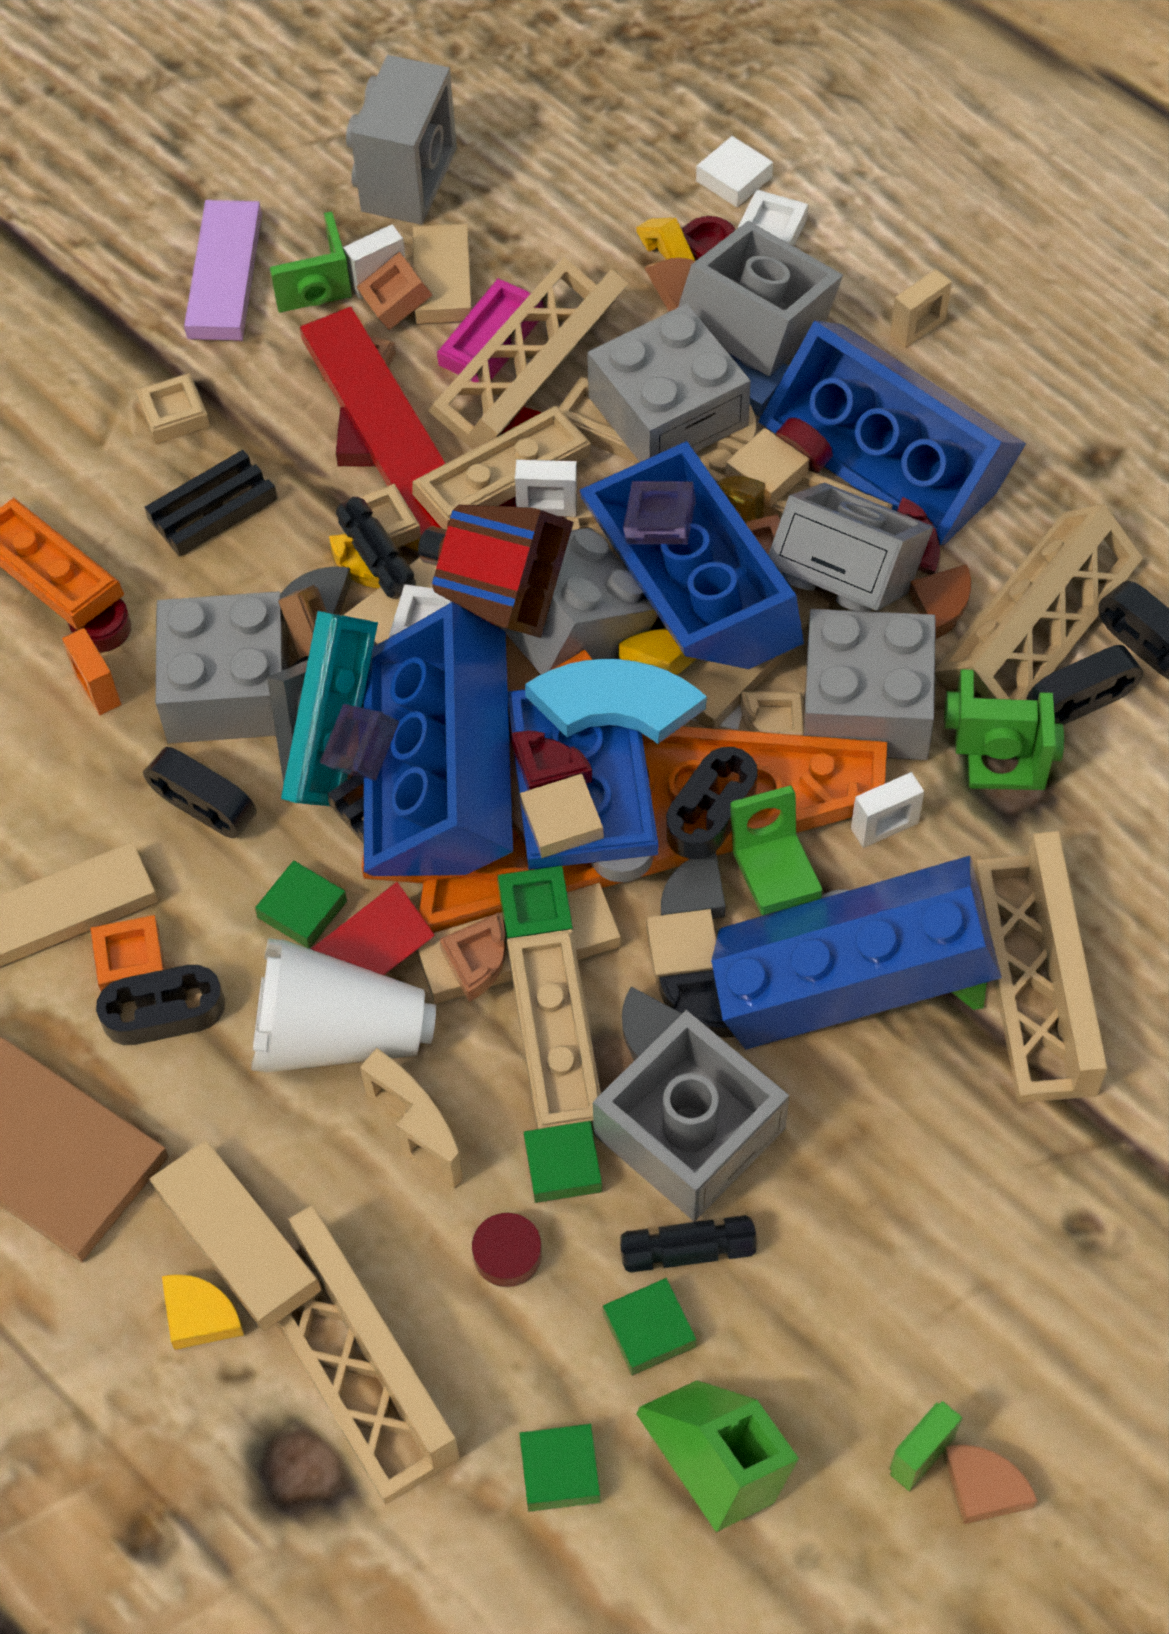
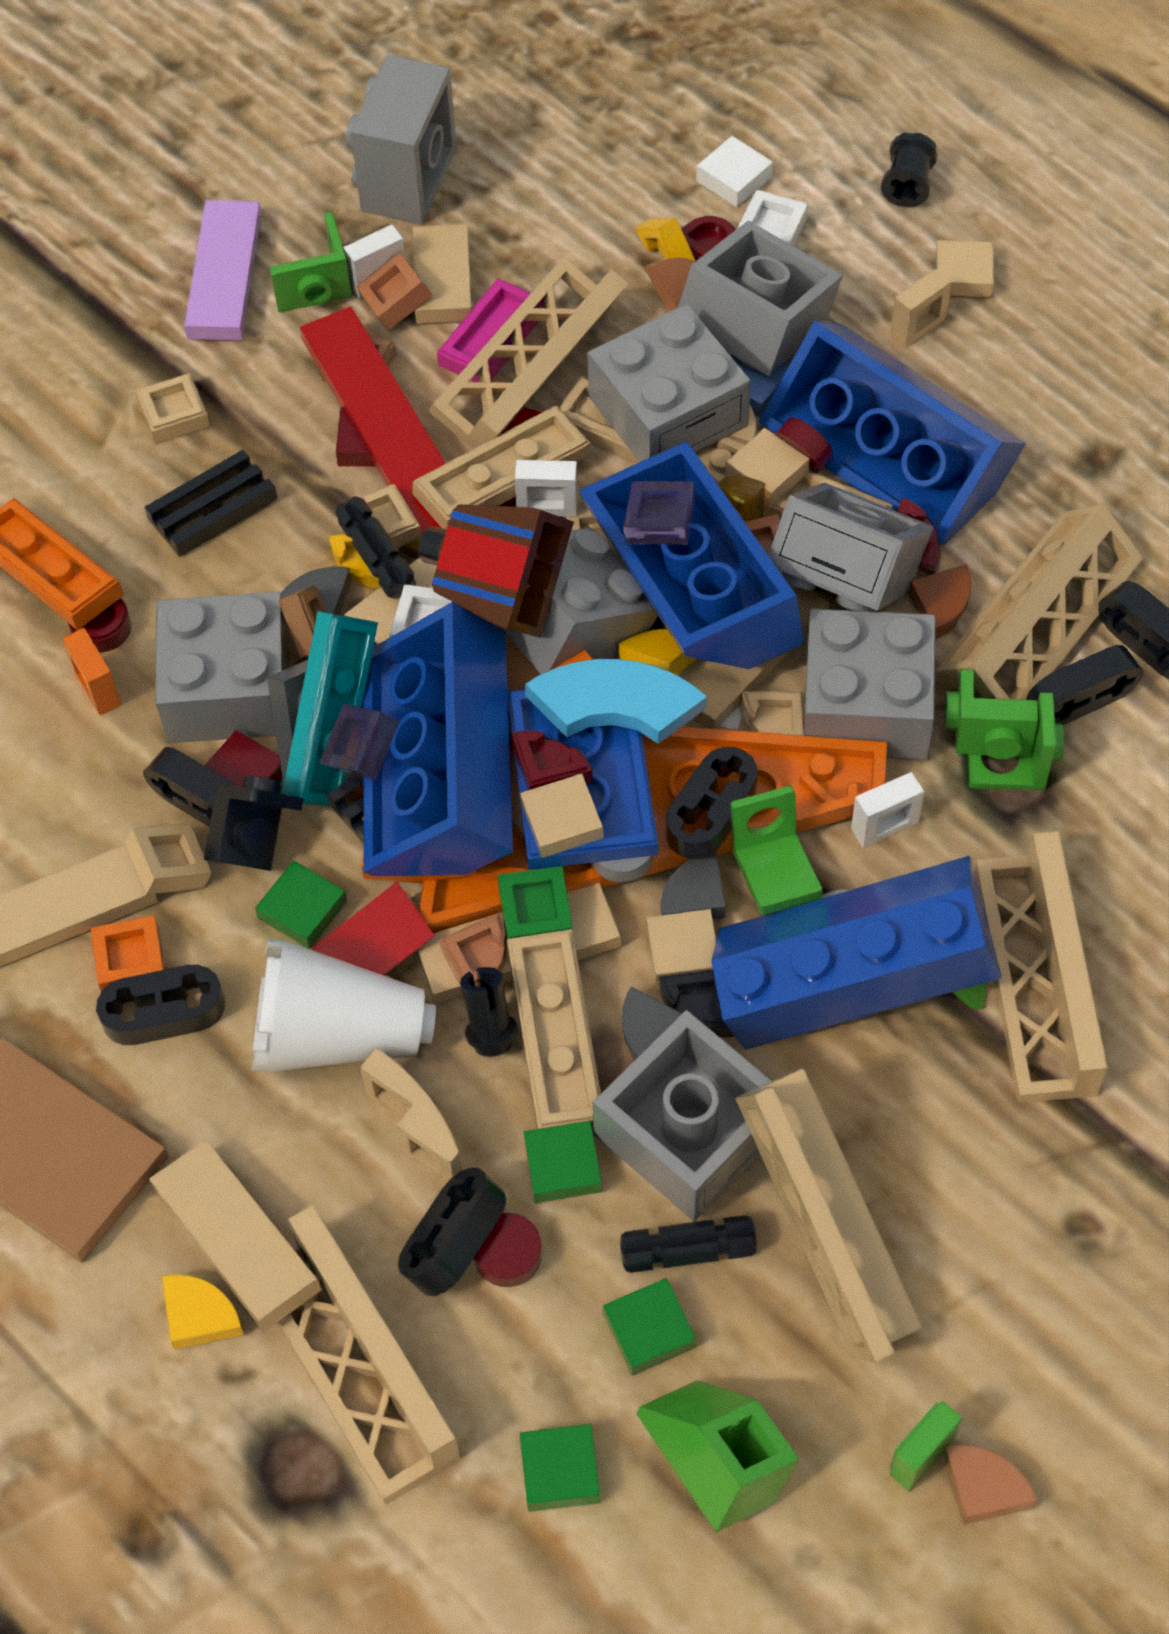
none -> tan tile [125,823,212,895]
none -> dark red tile [204,730,282,787]
none -> black bracket [204,775,304,871]
none -> black beam [398,1167,507,1296]
none -> black pin [460,967,518,1057]
none -> tan fence [735,1068,922,1362]
none -> black bush [881,133,938,207]
none -> tan tile [935,240,994,298]

